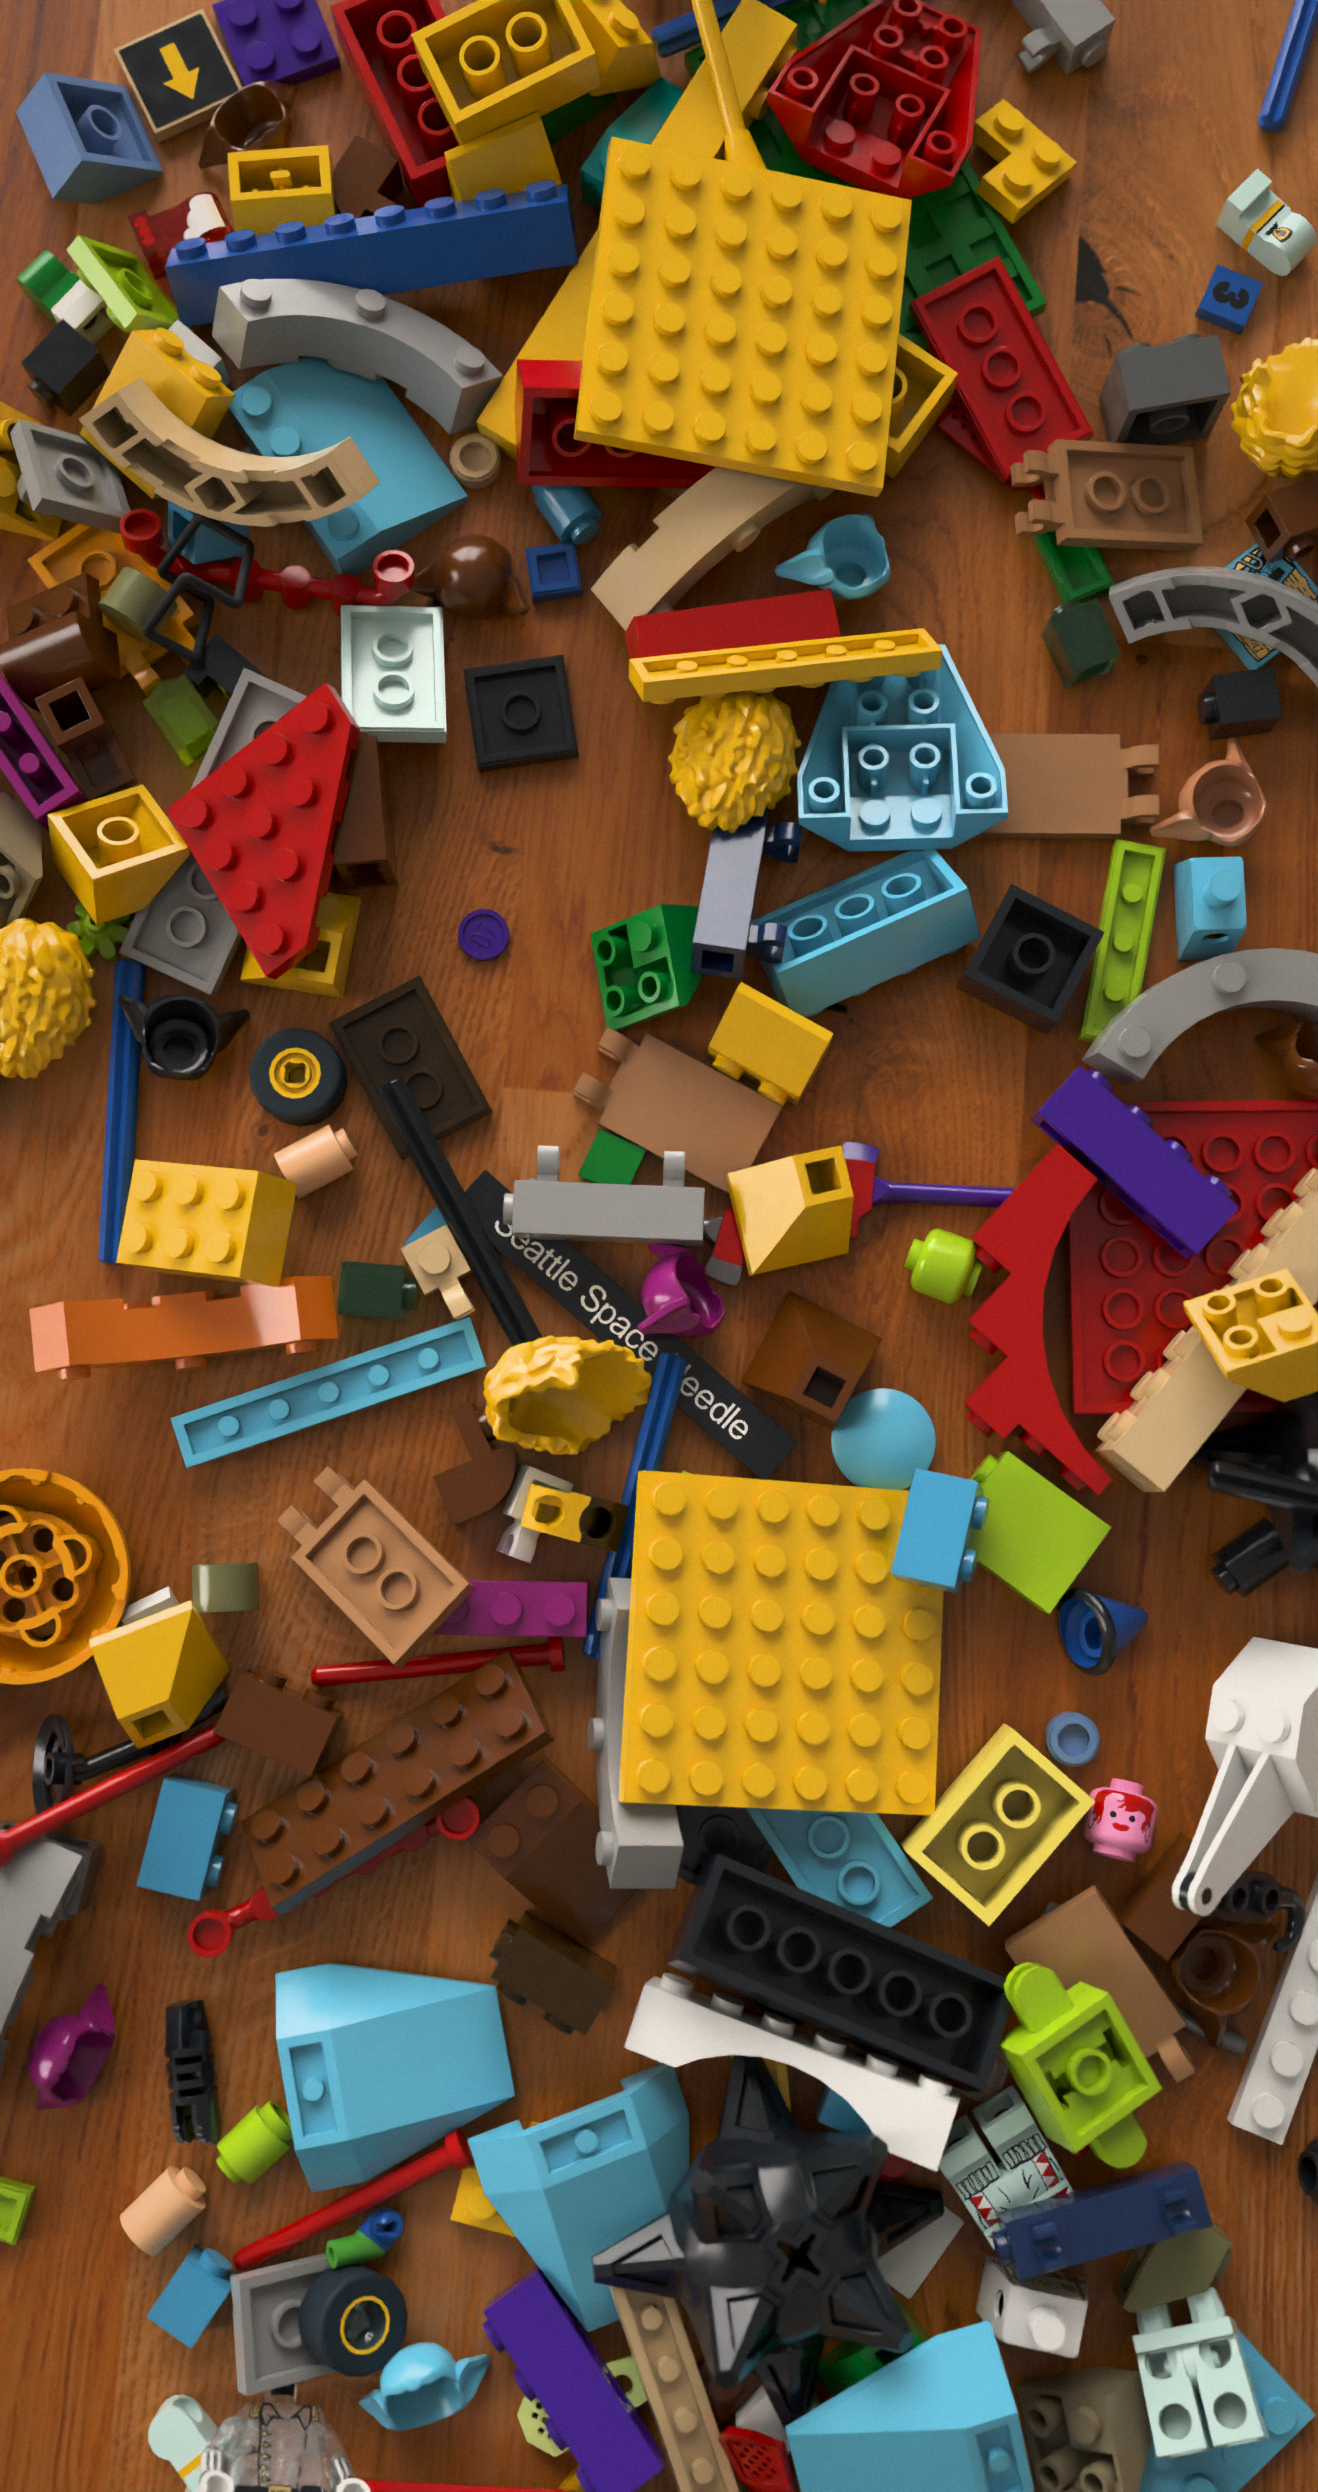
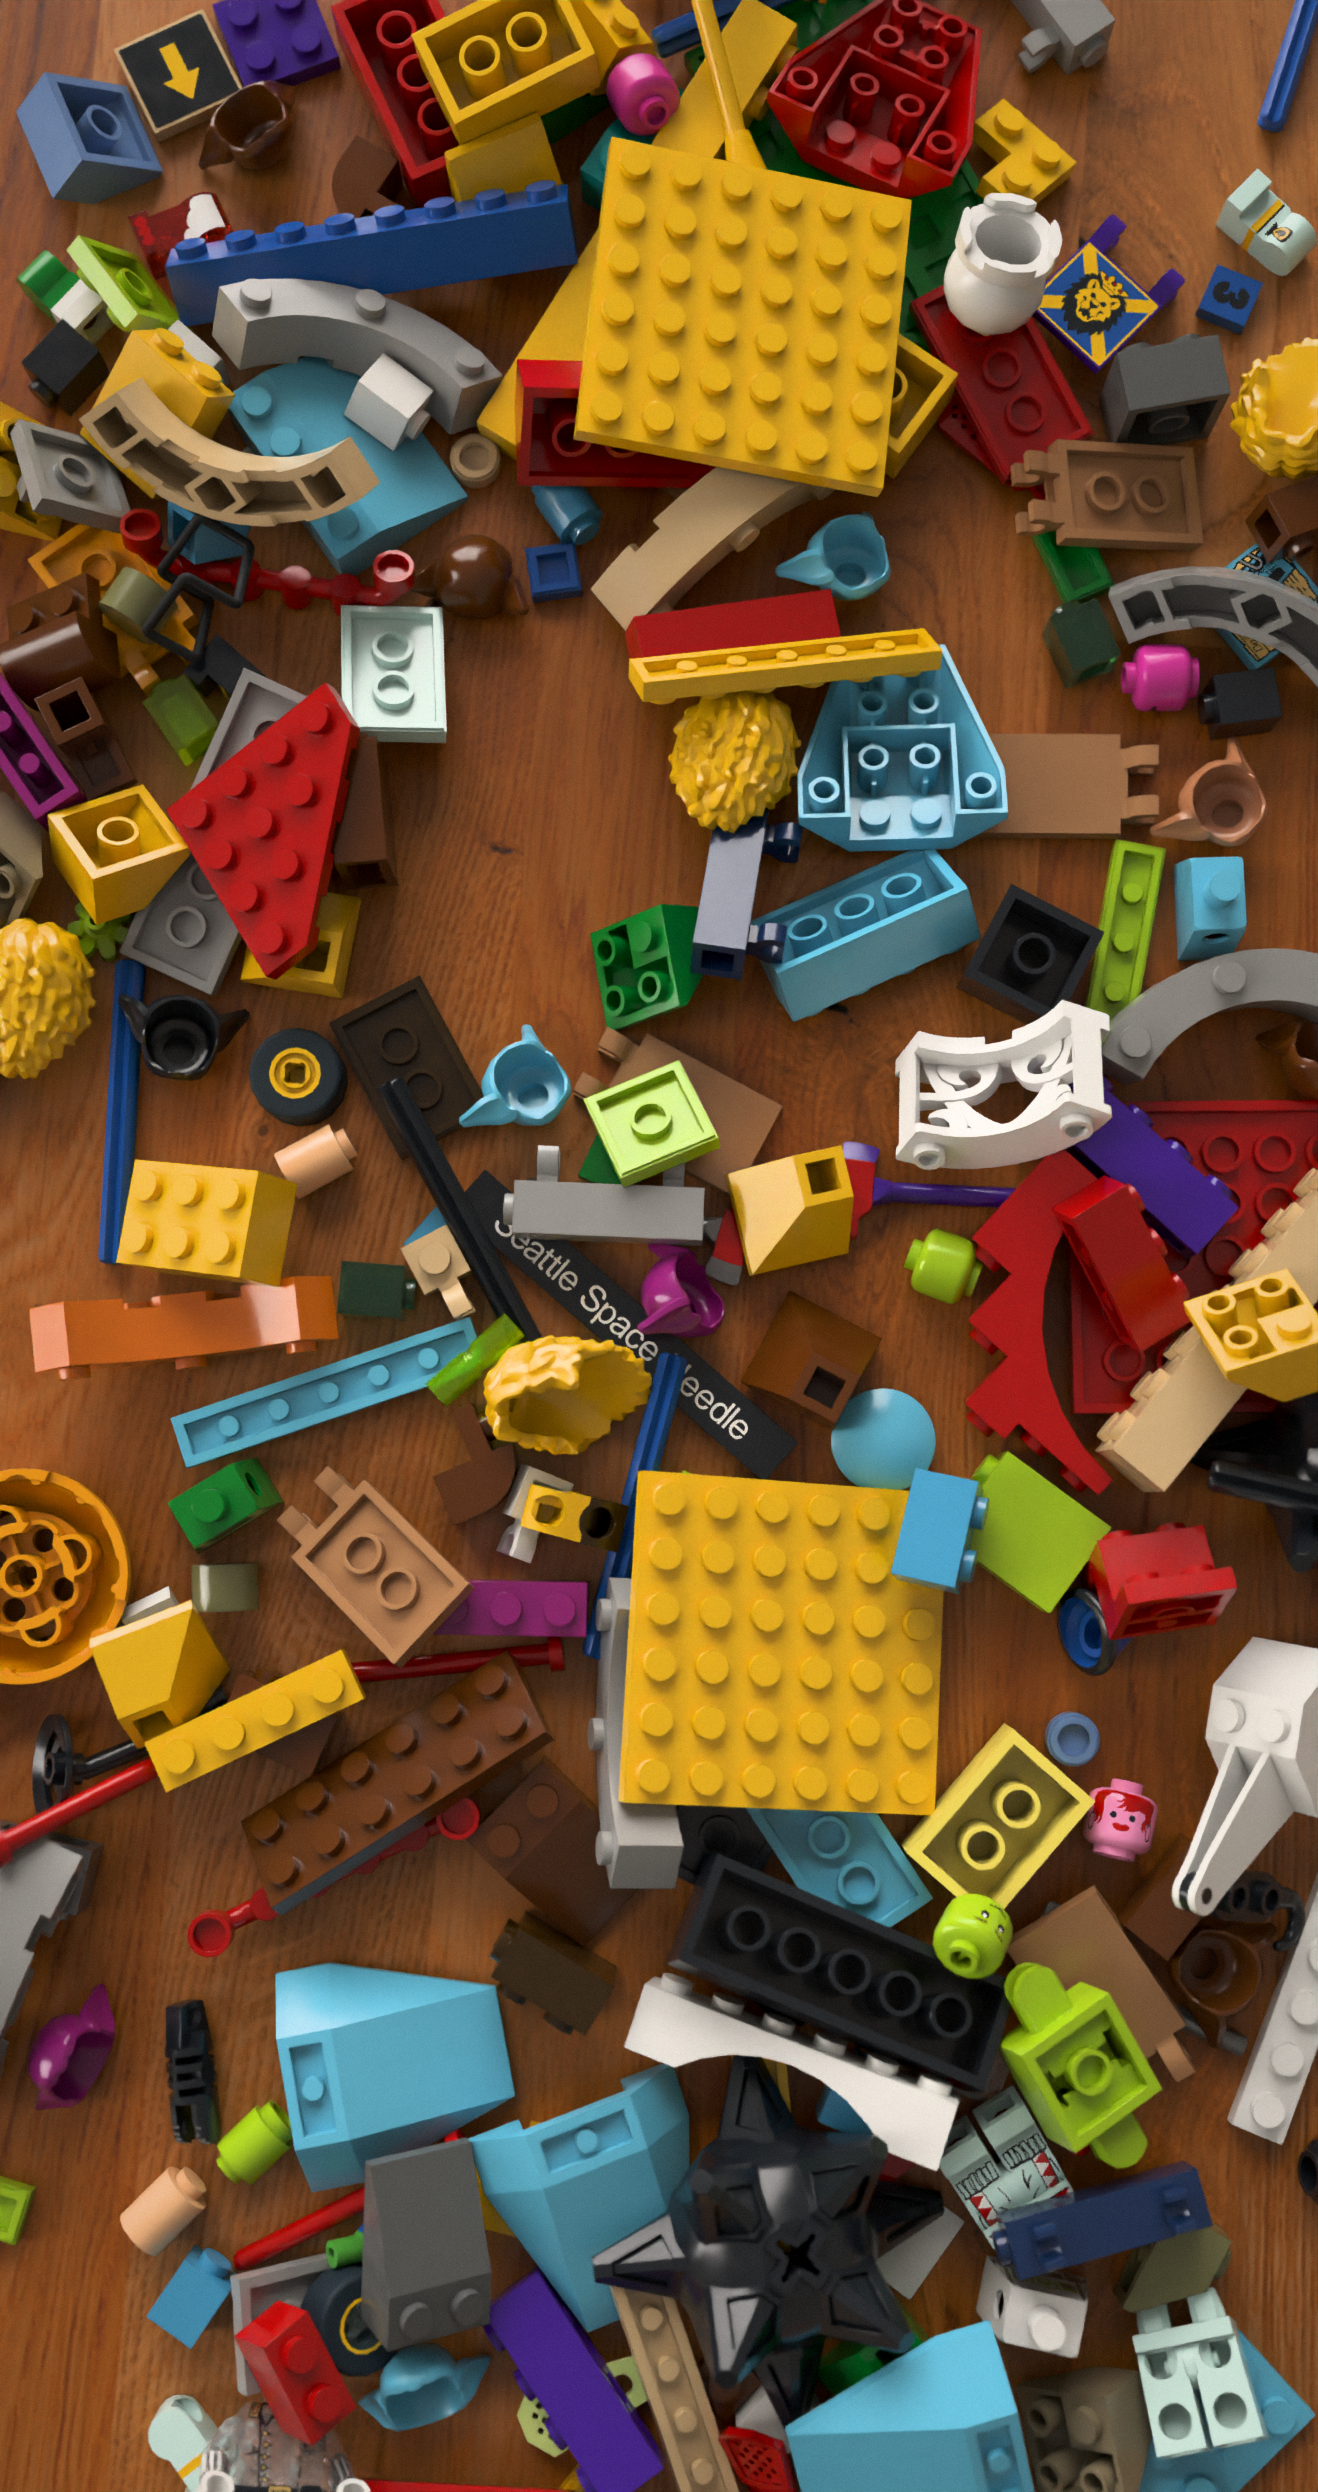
dark azure brick [136,1773,239,1901] -> none
yellow slope [227,145,338,235] -> none
dark purple piece [458,909,510,961] -> none
black tile [463,655,579,772] -> none
yellow slope [708,982,834,1106] -> none
black brick [1210,1517,1290,1598] -> none
none -> yellow plate [144,1649,366,1792]
none -> green torso [167,1457,284,1554]
none -> red brick [234,2301,357,2446]
none -> white brick [344,353,434,452]
none -> dark grey slope [361,2138,492,2352]
none -> clear neon green piece [426,1313,525,1407]
none -> medium azure piece [459,1024,572,1127]
none -> tile [583,1060,721,1188]
none -> dark pink head [606,53,680,136]
none -> white fence [895,1000,1112,1170]
none -> lime head [933,1894,1013,1979]
none -> white tile [944,193,1063,336]
none -> flag [1032,214,1185,375]
none -> red brick [1051,1175,1190,1352]
none -> red bracket [1081,1522,1238,1641]
none -> dark pink head [1121,644,1200,711]

